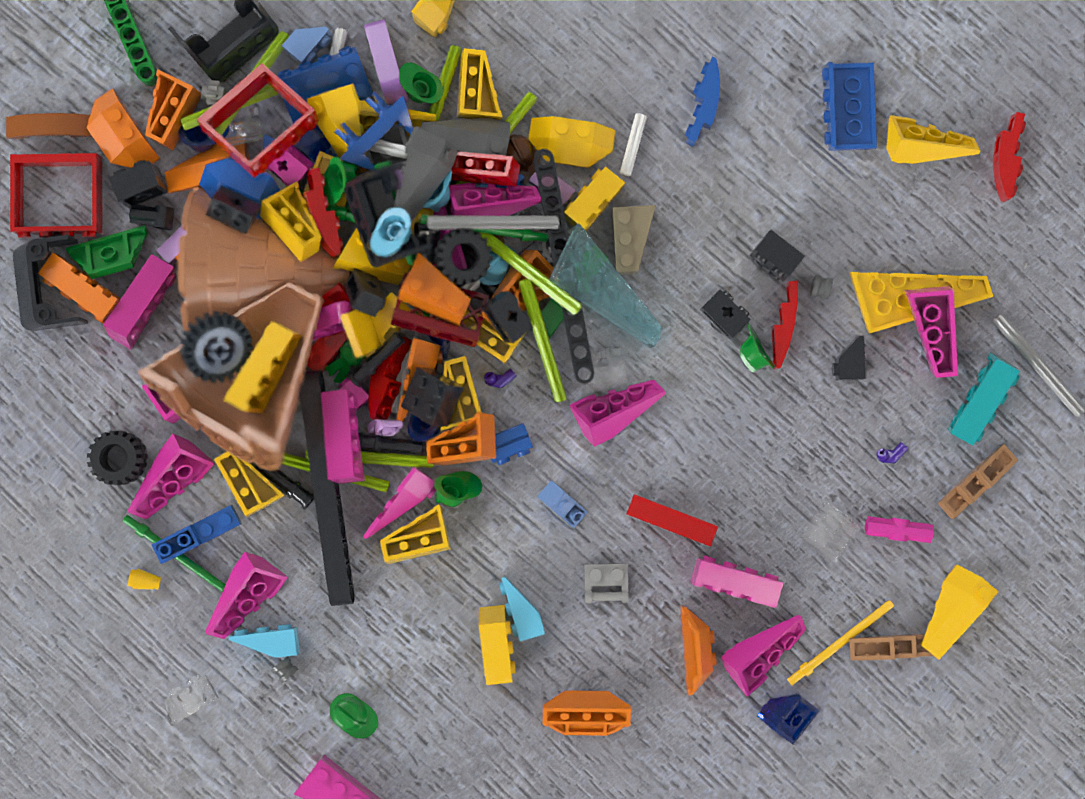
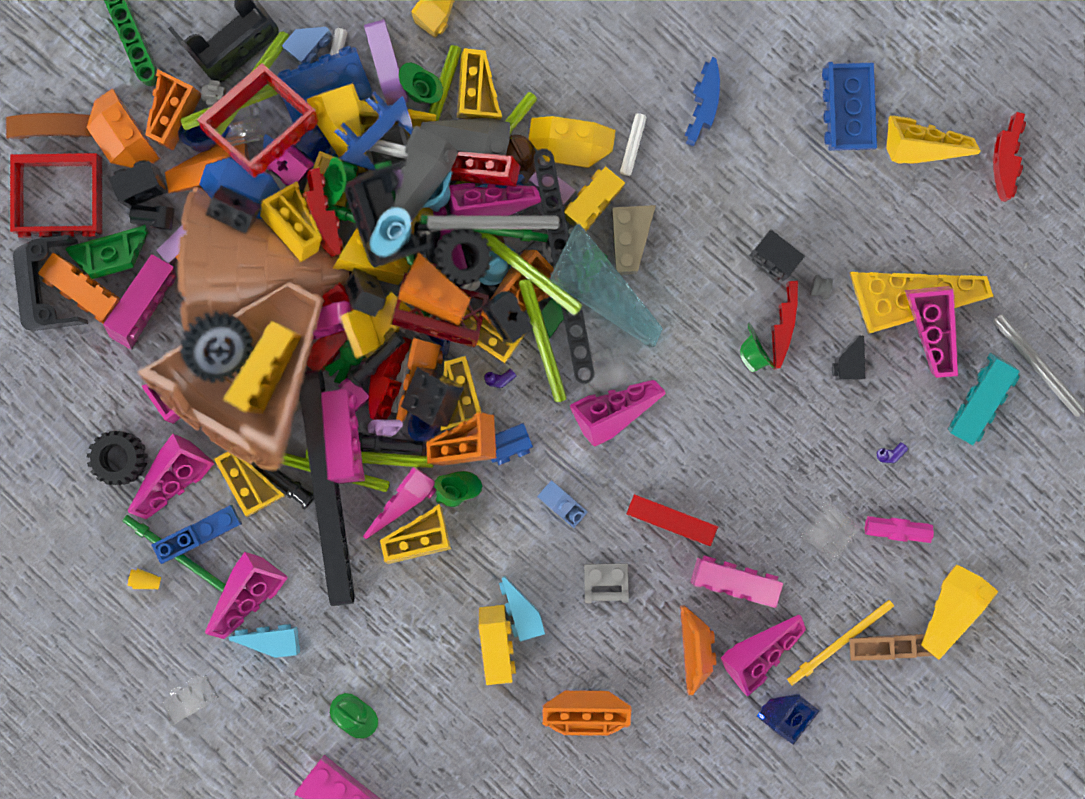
dark grey wheel [271,656,299,683] -> none
black brick [700,290,751,340] -> none
medium nougat slope [938,444,1018,519] -> none

